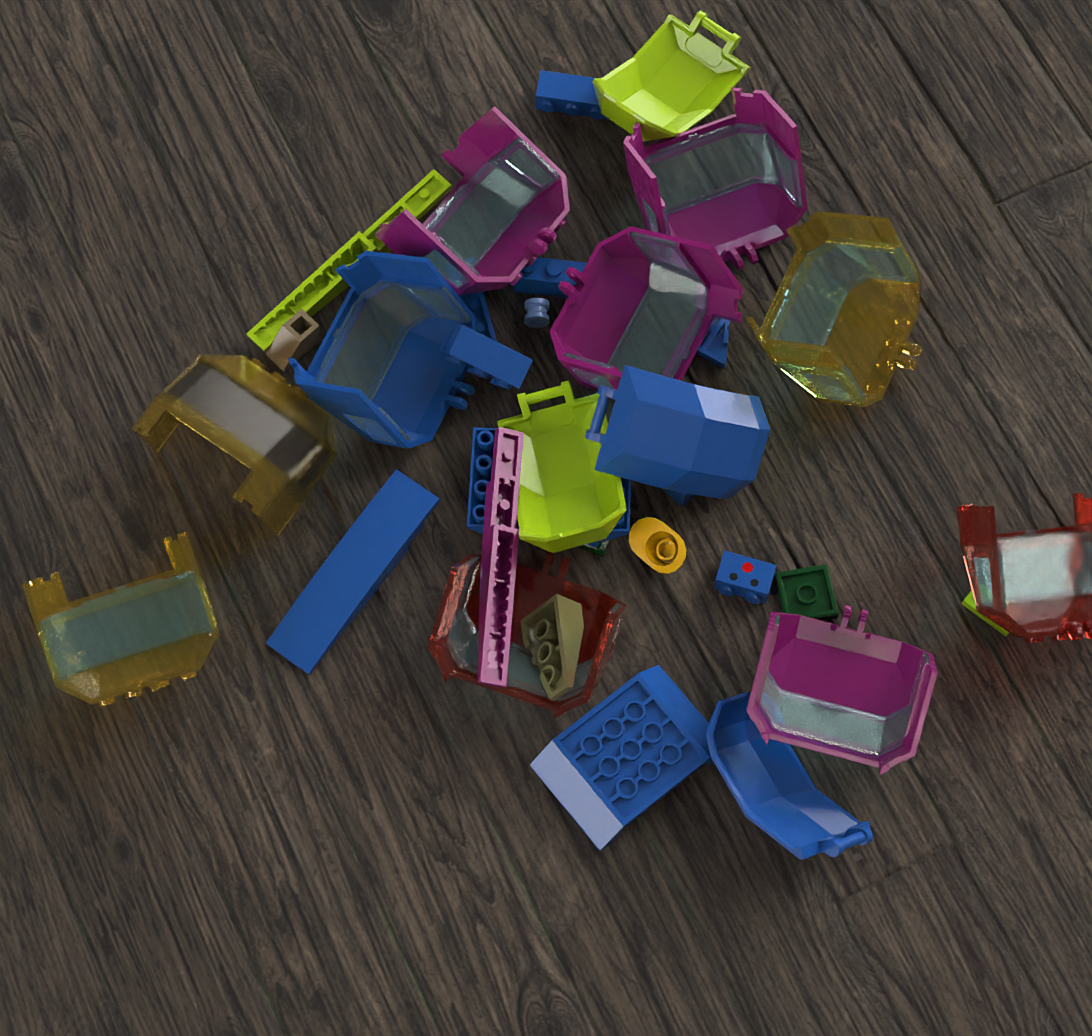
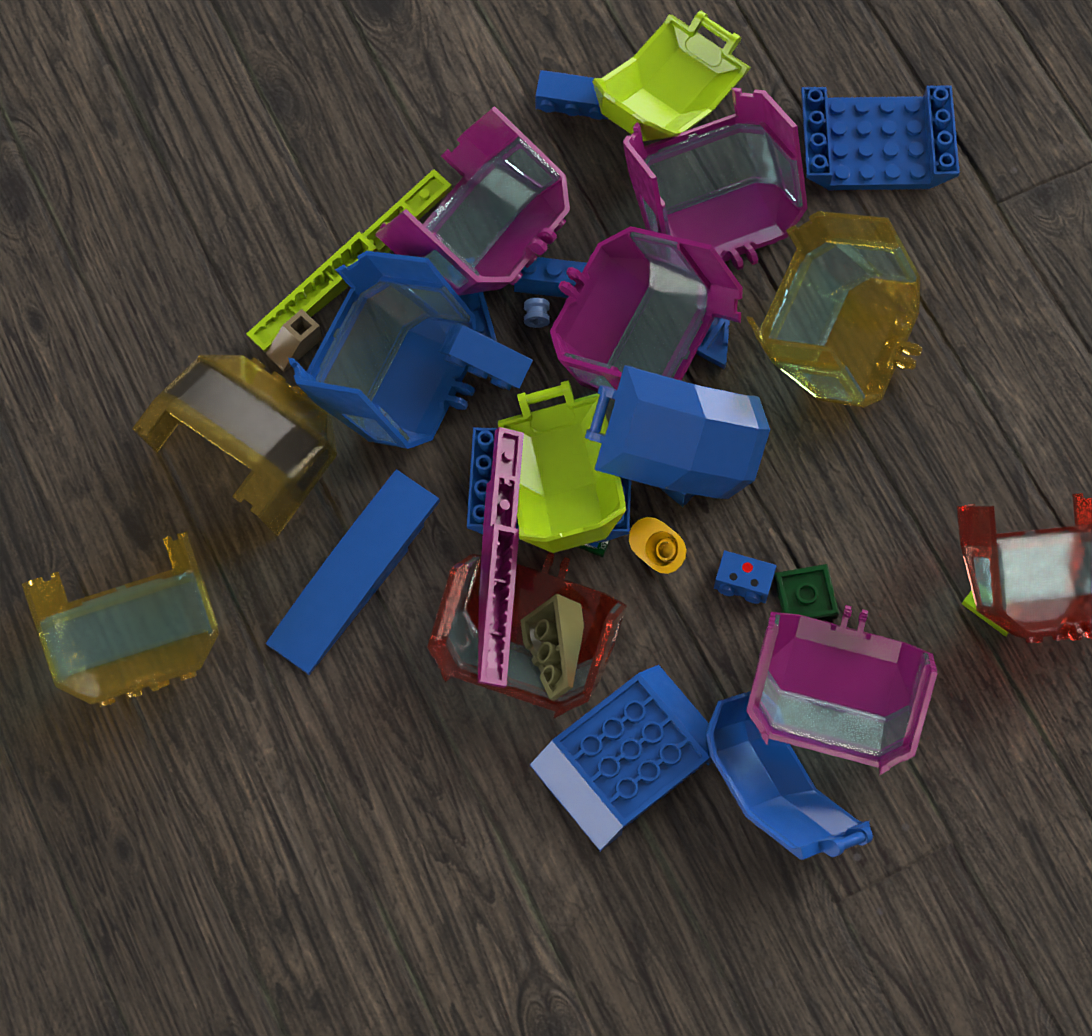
none -> blue slope [801,86,960,190]

